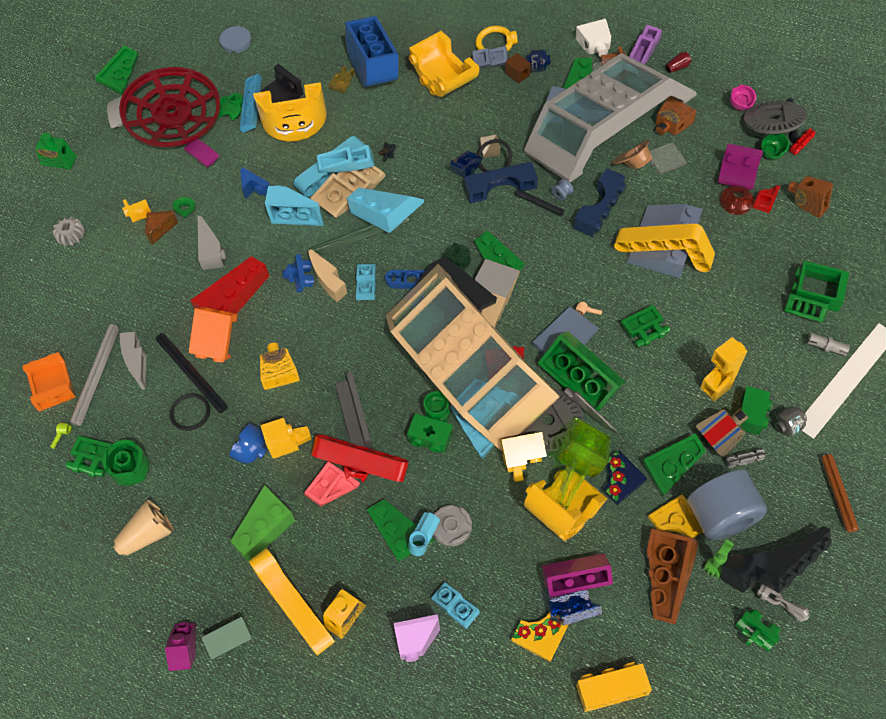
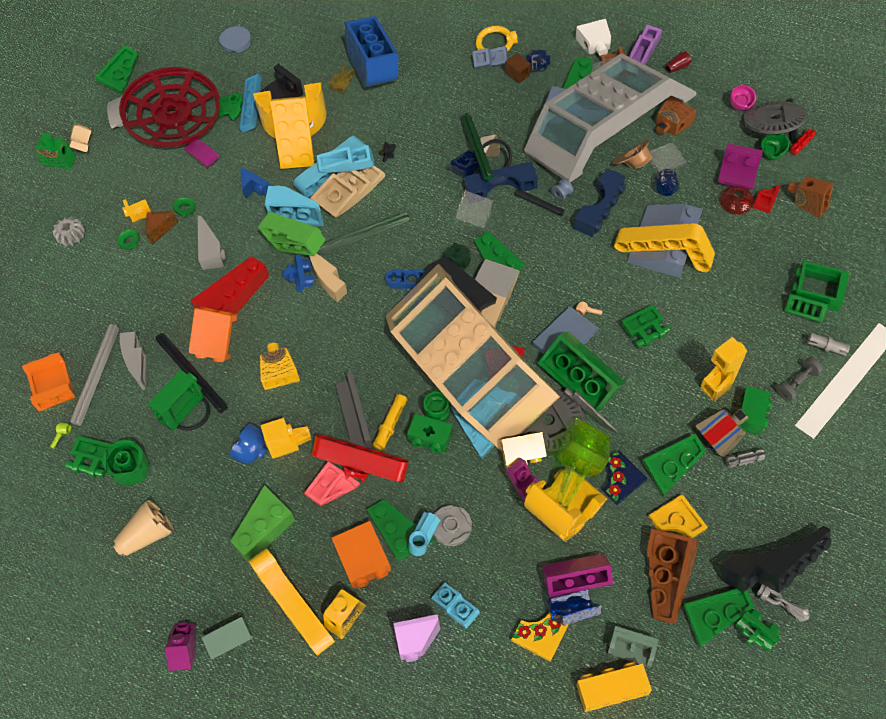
medium azure wedge [347,188,424,233] -> none
medium azure slope [356,264,376,300] -> none
yellow cylinder [409,31,479,97] -> none
sand blue piece [687,470,767,540] -> none
bright green piece [703,539,734,578] -> none
dark grey head [775,406,807,436] -> none
dark orange axle [821,454,859,533] -> none
none -> tan slope [69,123,91,152]
none -> green piece [117,229,139,250]
none -> green window [148,370,204,432]
none -> bright green wedge [258,211,326,256]
none -> yellow plate [270,97,315,169]
none -> orange panel [332,521,391,588]
none -> yellow pin [372,394,408,450]
none -> clear piece [456,190,494,229]
none -> dark green axle [461,113,493,181]
none -> magenta slope [506,457,538,501]
none -> sand green hinge [607,626,659,668]
none -> clear blue head [655,169,679,196]
none -> green wing [683,589,754,648]
none -> dark grey wheel [776,357,823,401]

